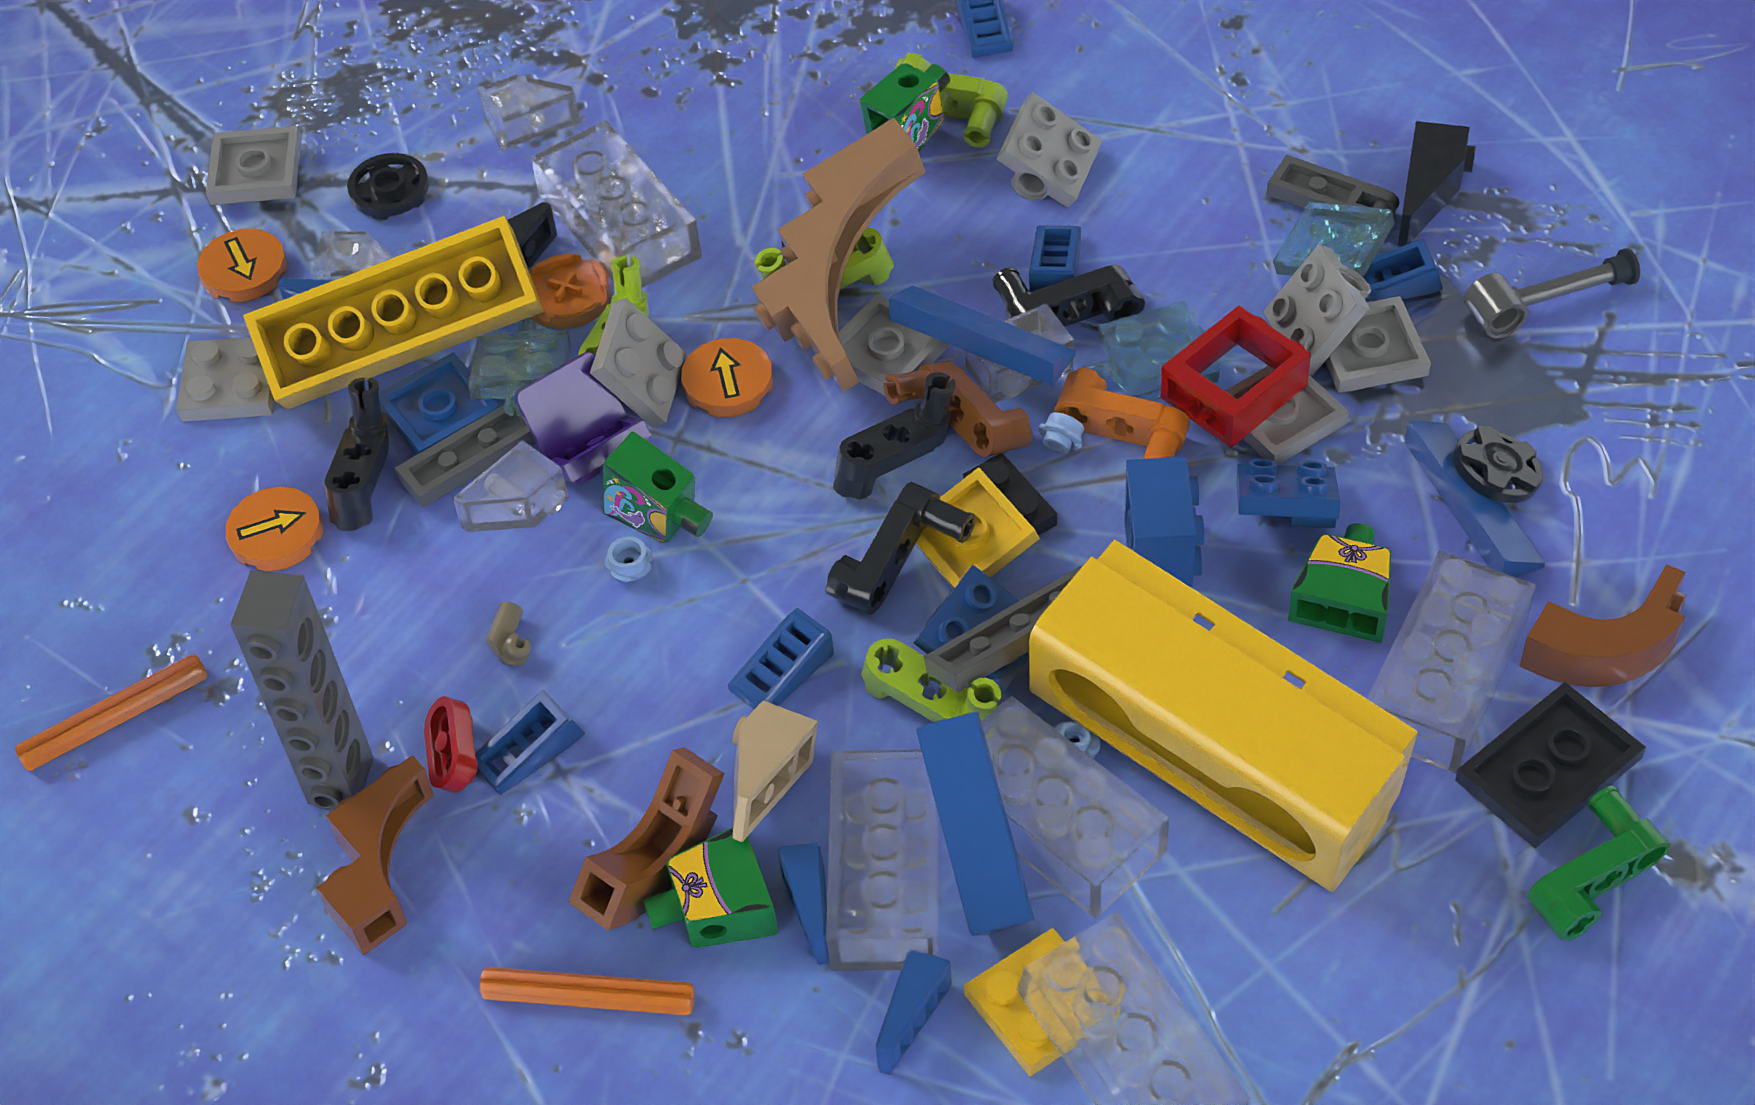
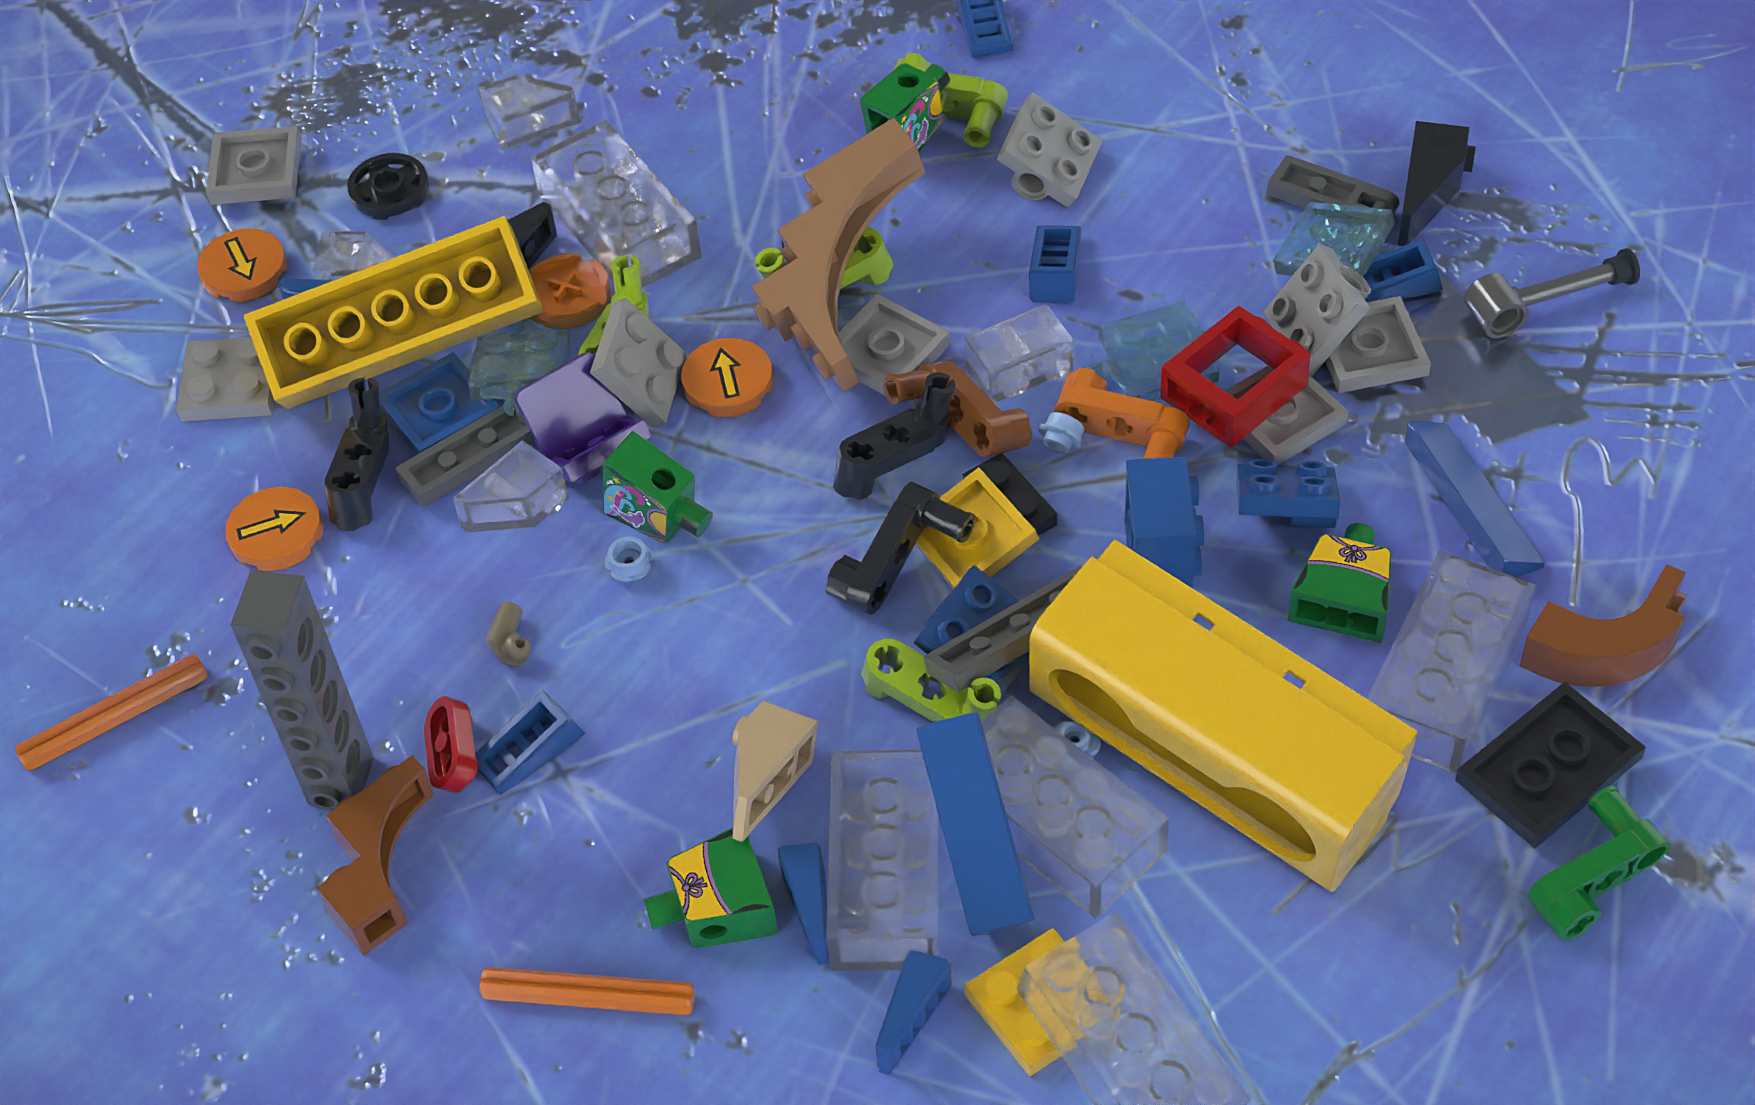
dark orange arch [568,747,725,931] -> none
blue slope [728,608,834,709] -> none
blue slope [889,286,1076,386] -> none
black beam [992,265,1145,335] -> none
black wheel [1453,426,1543,503] -> none

